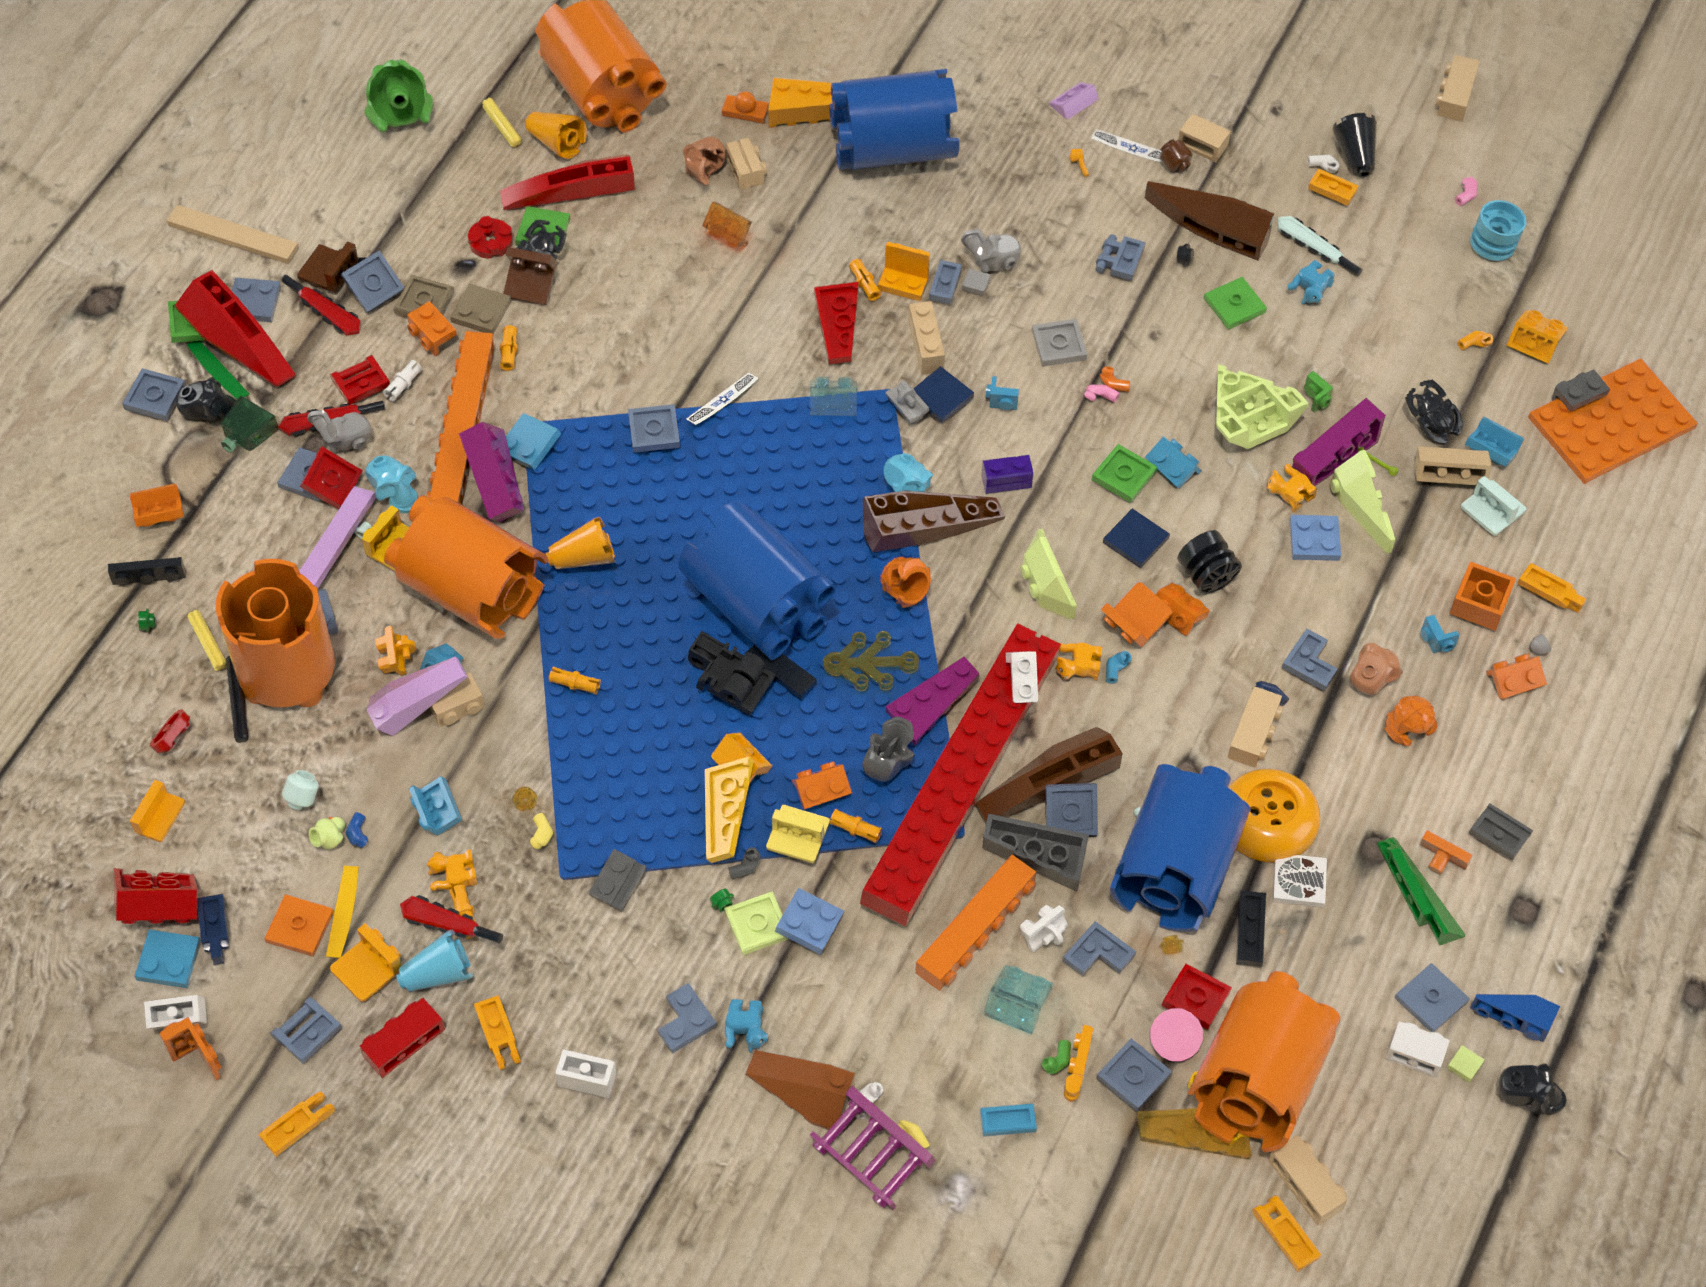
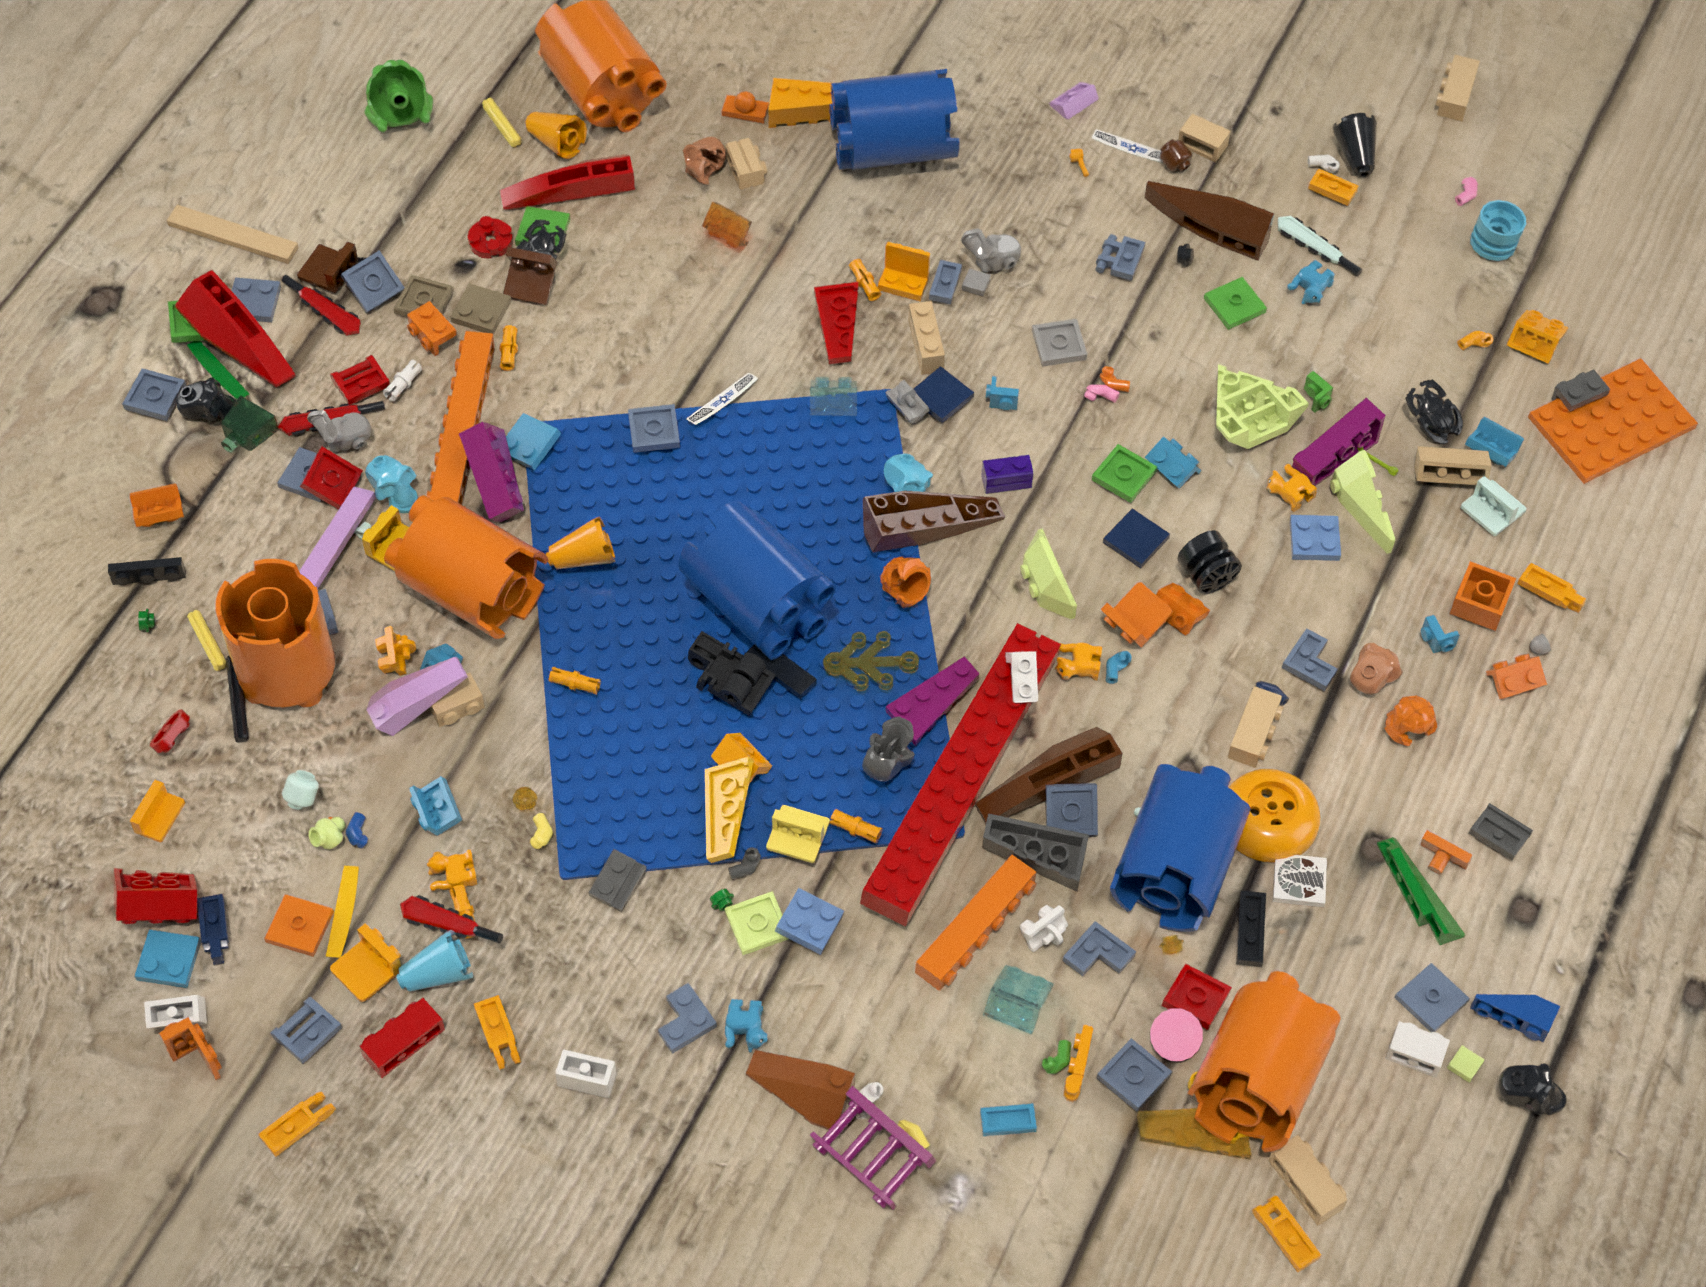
orange bracket [792,761,852,809] -> none

